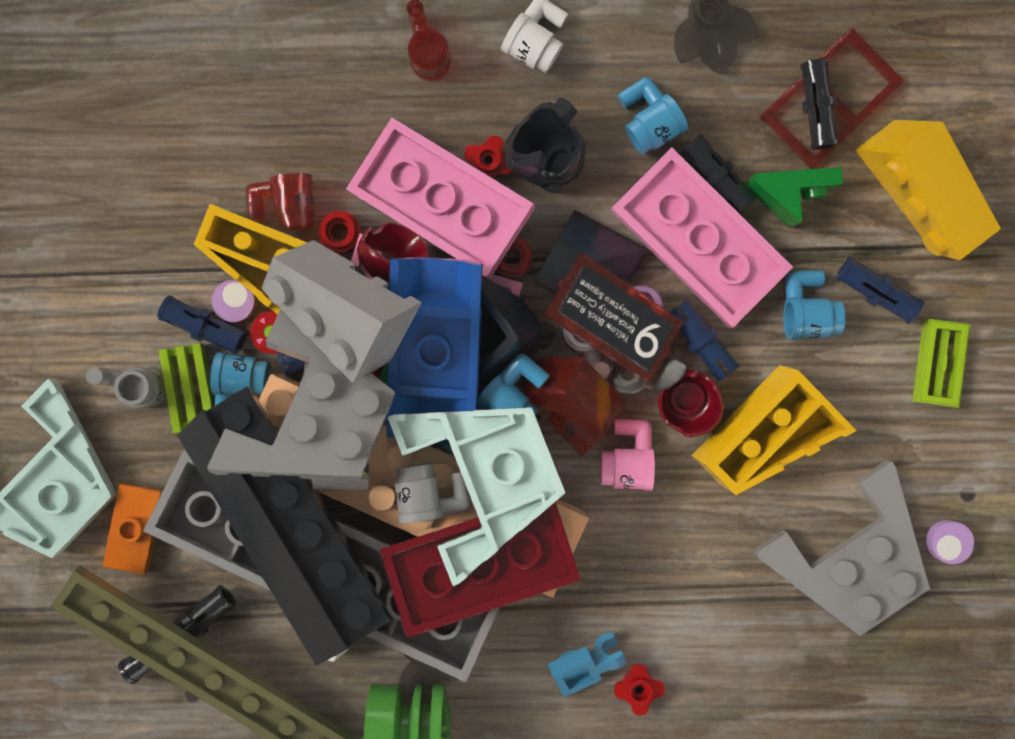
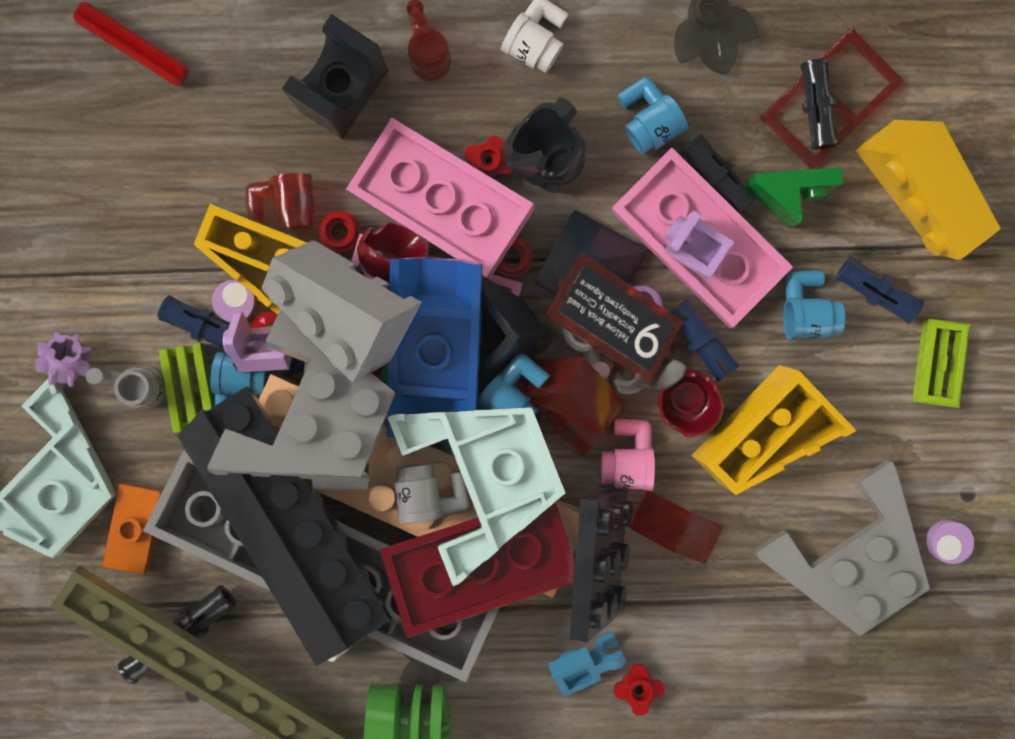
none -> lavender gear [35,332,92,387]
none -> red axle [73,2,189,86]
none -> lavender bracket [223,312,292,372]
none -> black piece [282,14,388,140]
none -> black plate [570,488,633,642]
none -> clear red slope [629,491,723,564]
none -> lavender bracket [664,210,734,280]

